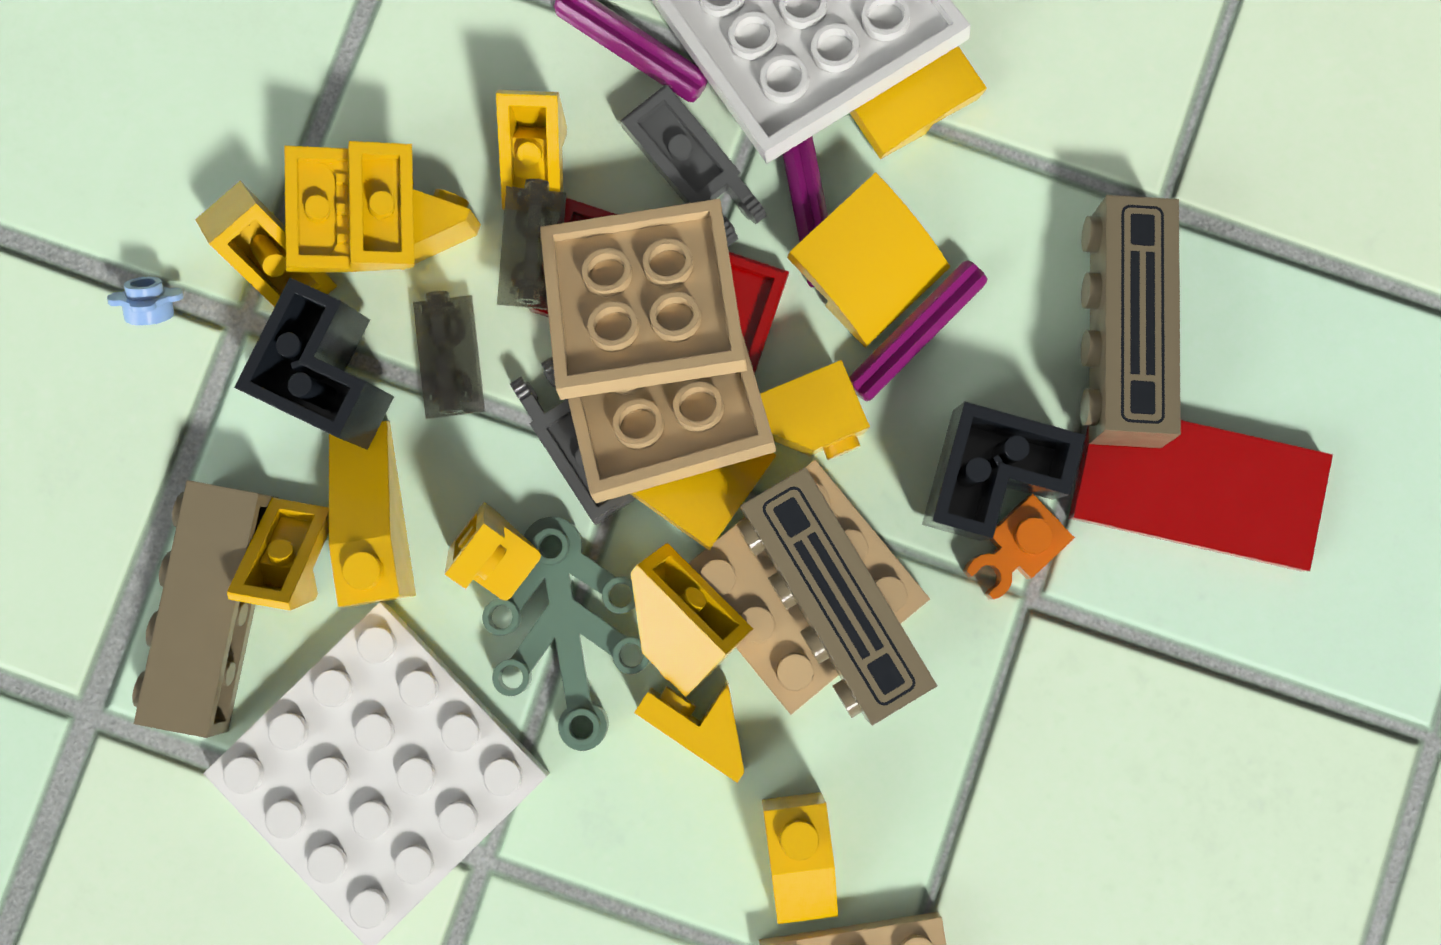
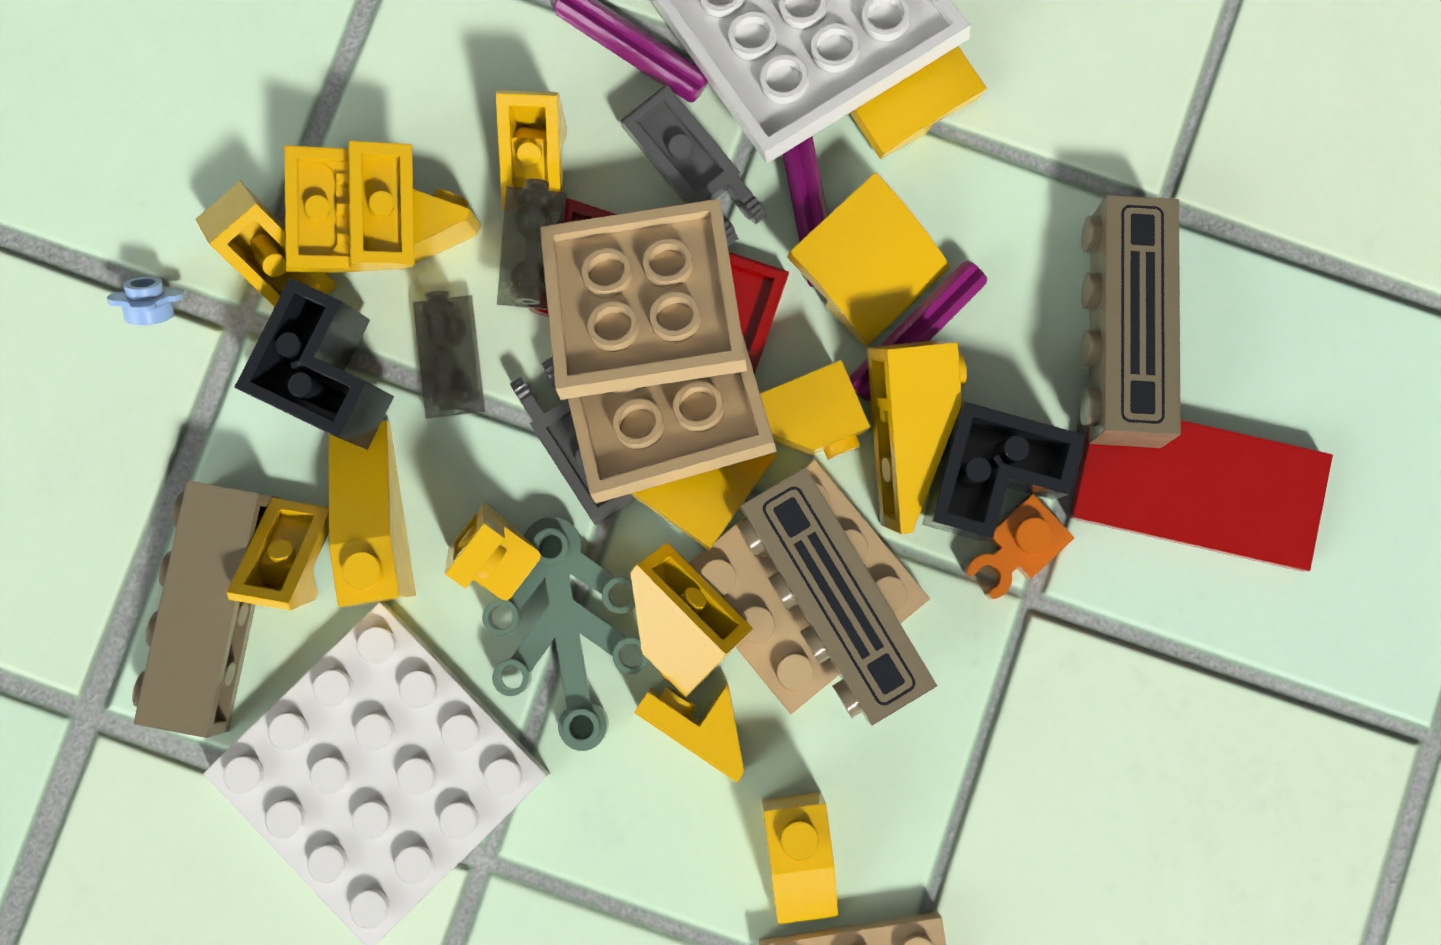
none -> yellow slope [867,340,967,534]

